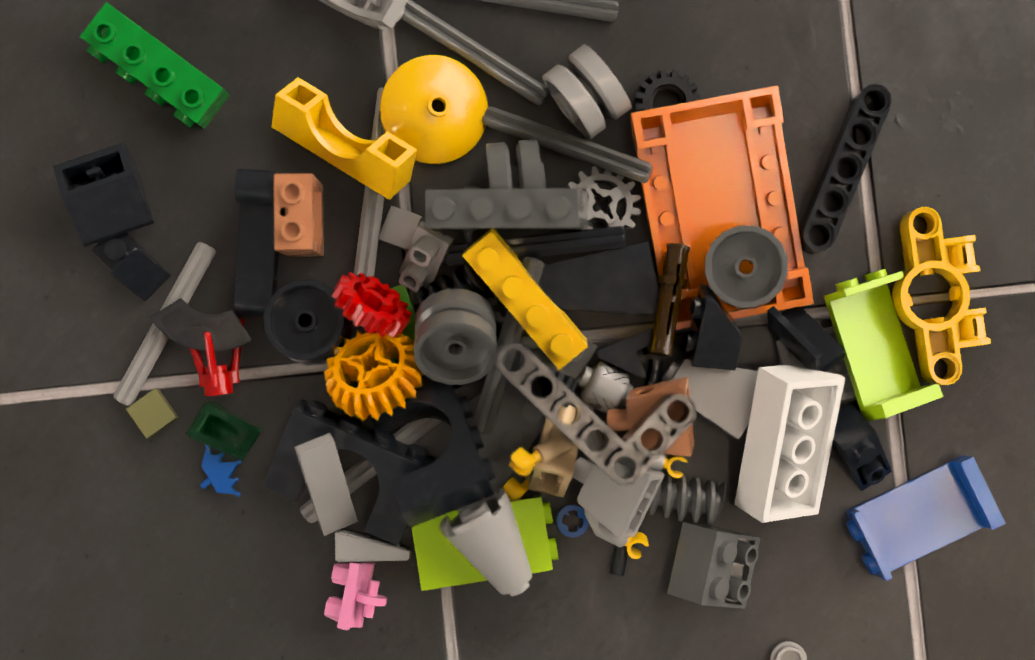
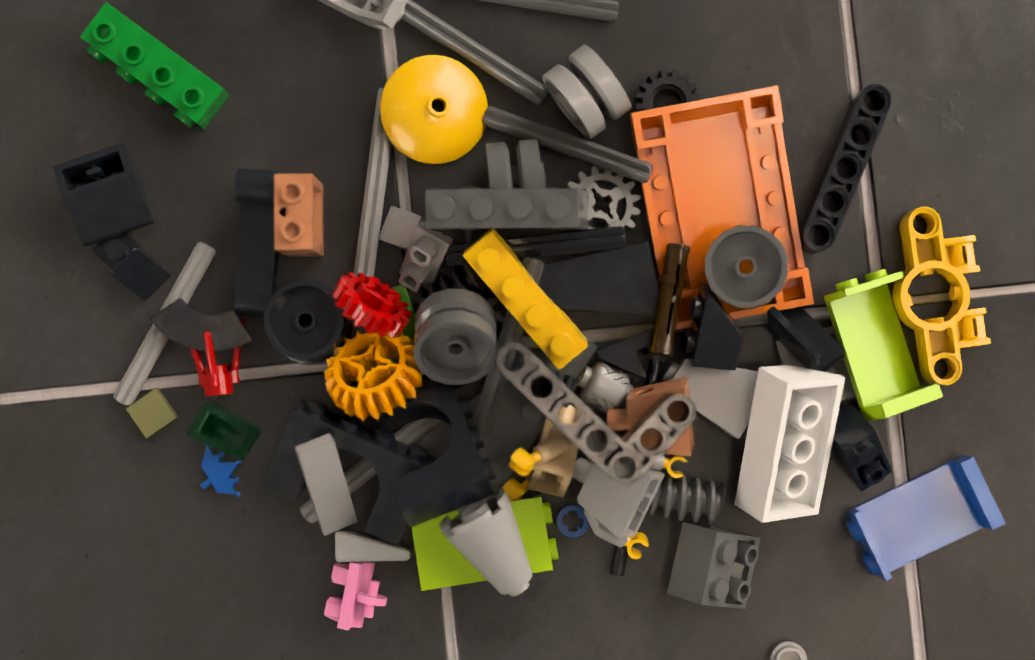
yellow arch [271,77,417,200] -> none

